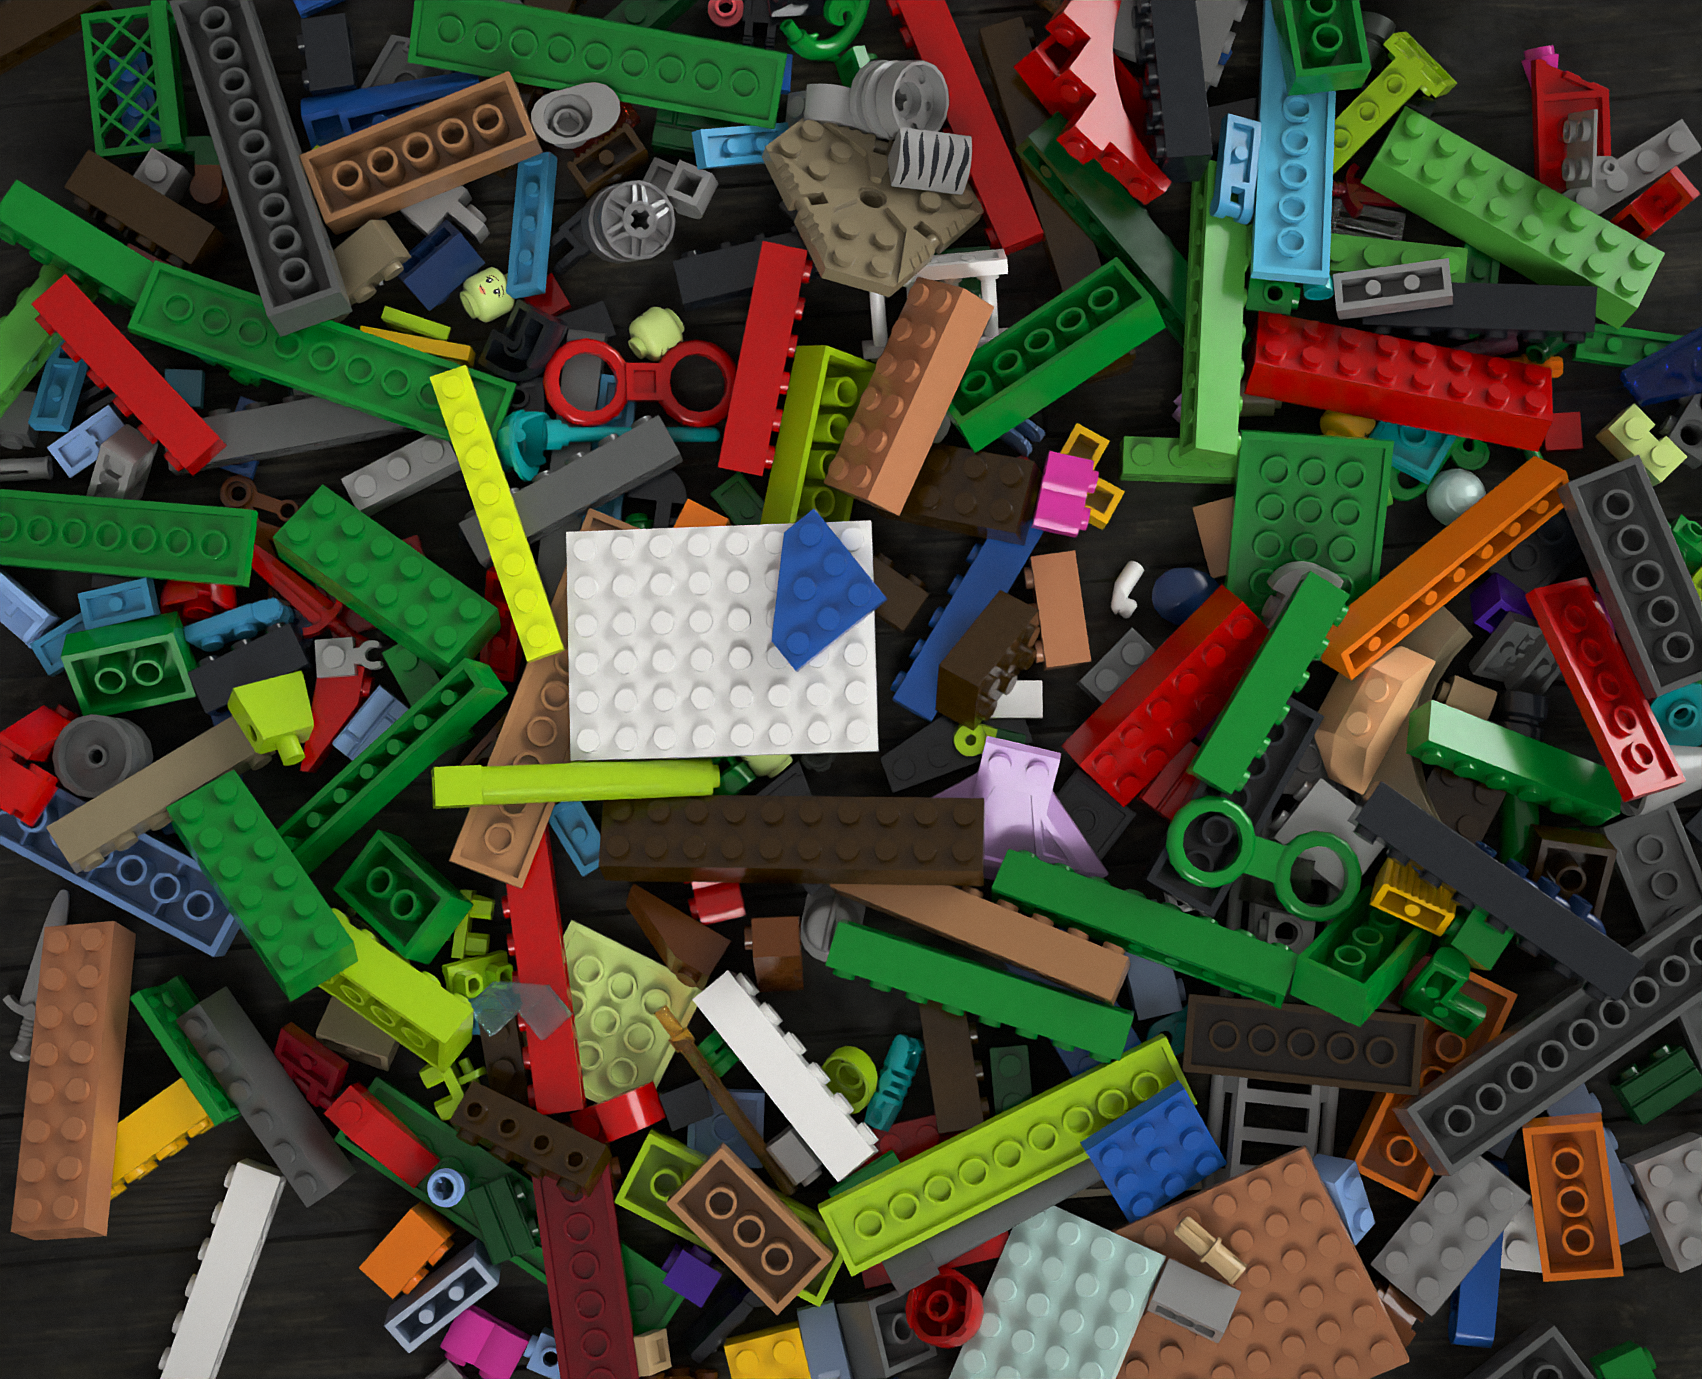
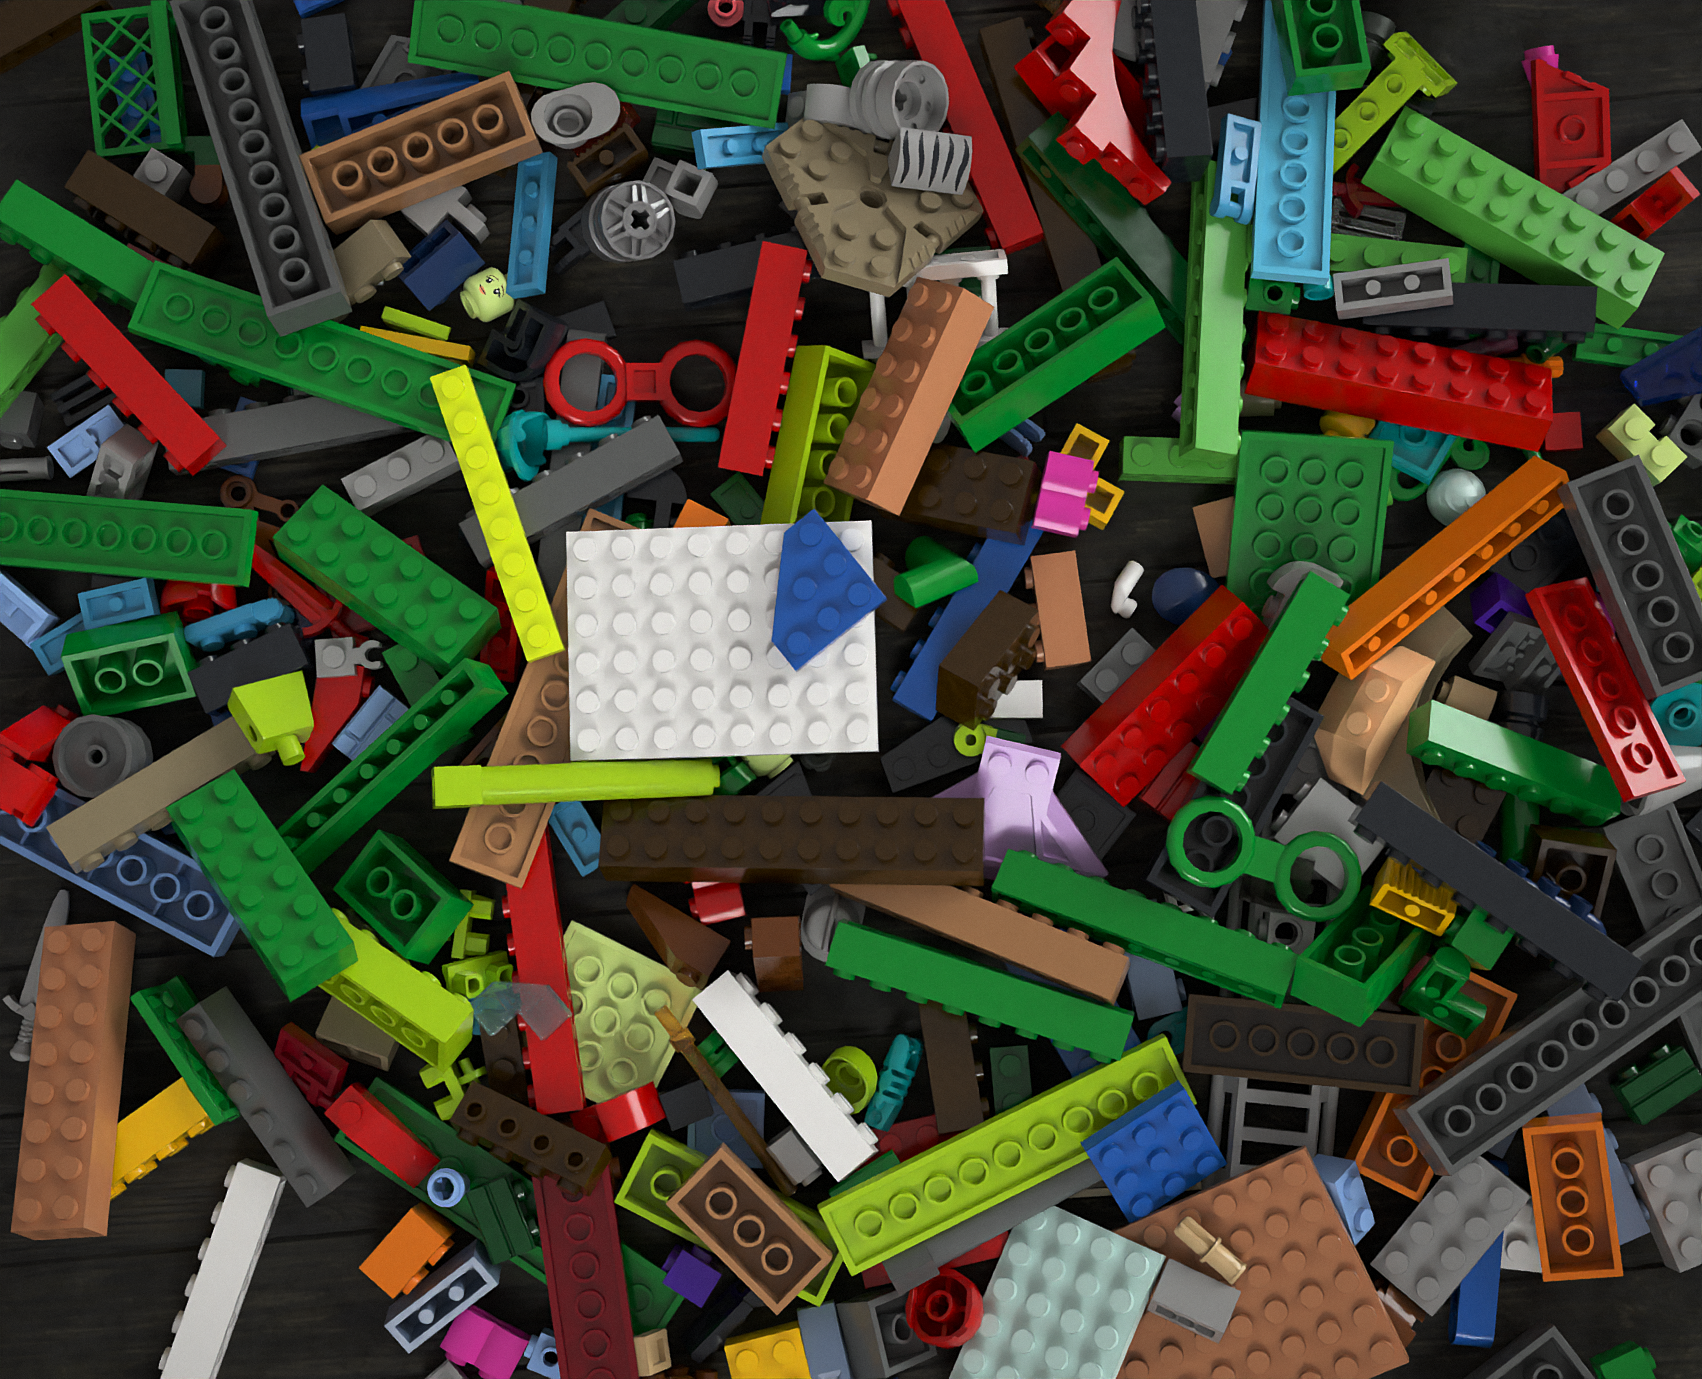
dark azure plate [28,340,88,432] -> none
red tile [523,273,571,316] -> none
yellowish green head [628,307,684,362] -> none
light grey hinge [1562,109,1619,189] -> none
none -> green brick [894,536,978,608]

